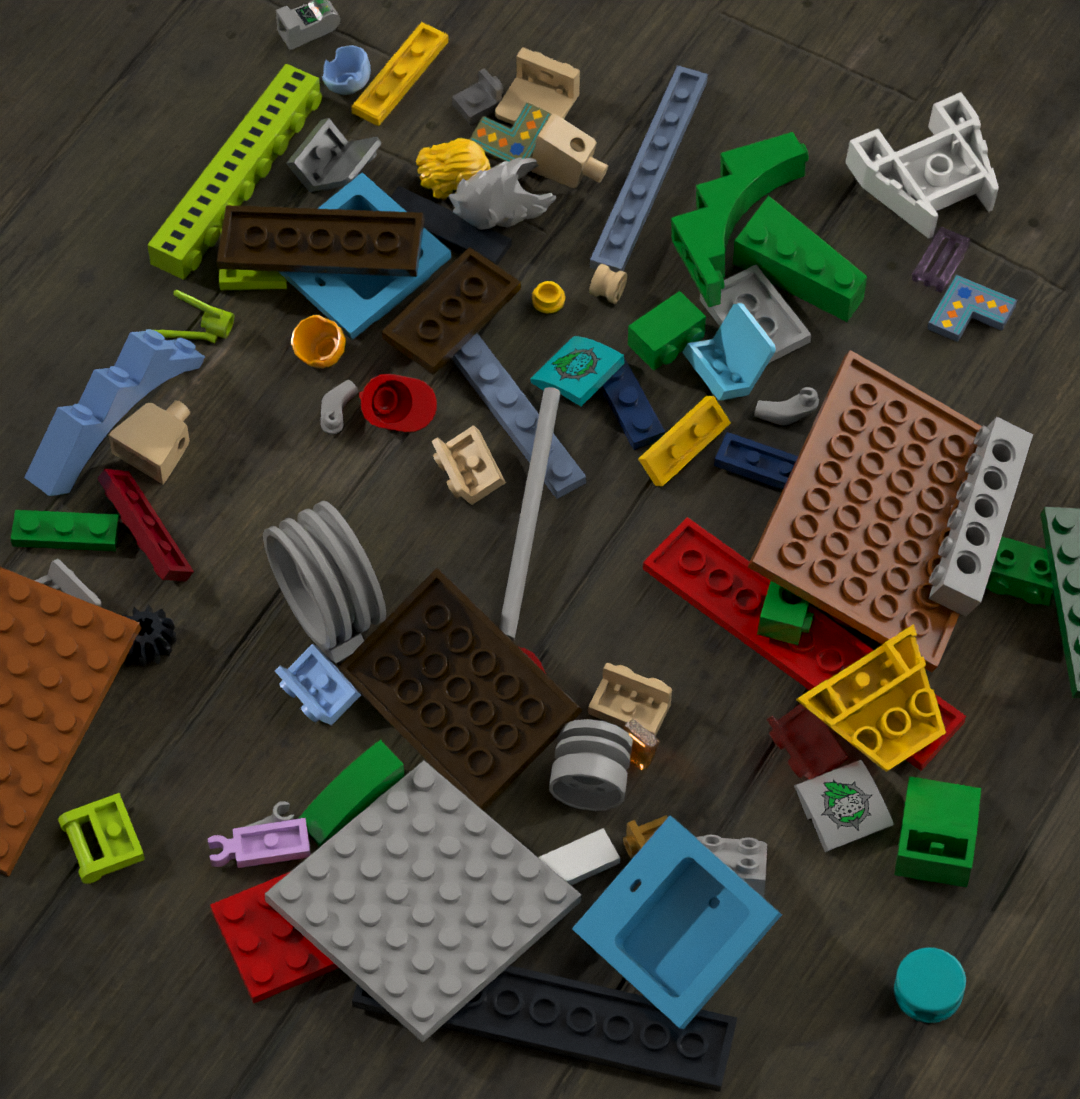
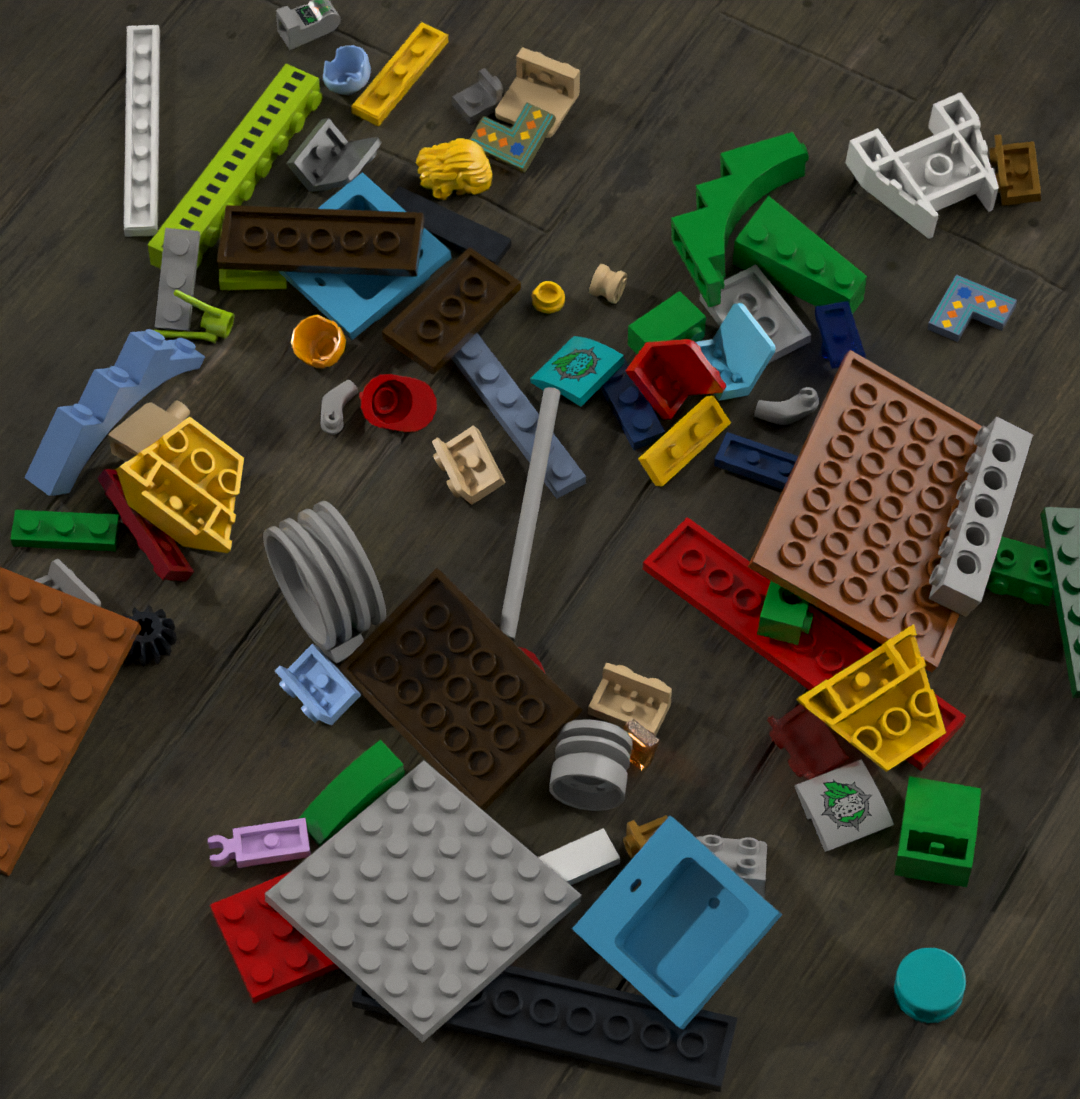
lime plate [58,793,145,884] -> none
light grey hand [244,801,294,827] -> none
light grey head [449,158,556,230] -> none
tan torso [531,113,608,188] -> none
sand blue plate [590,65,708,272] -> none
clear purple tile [912,227,971,293] -> none
none -> yellow wedge [116,417,244,553]
none -> white tile [124,25,160,237]
none -> light grey plate [155,228,200,331]
none -> red bracket [625,339,726,419]
none -> clear blue panel [815,301,866,369]
none -> pearl gold bracket [989,135,1041,205]

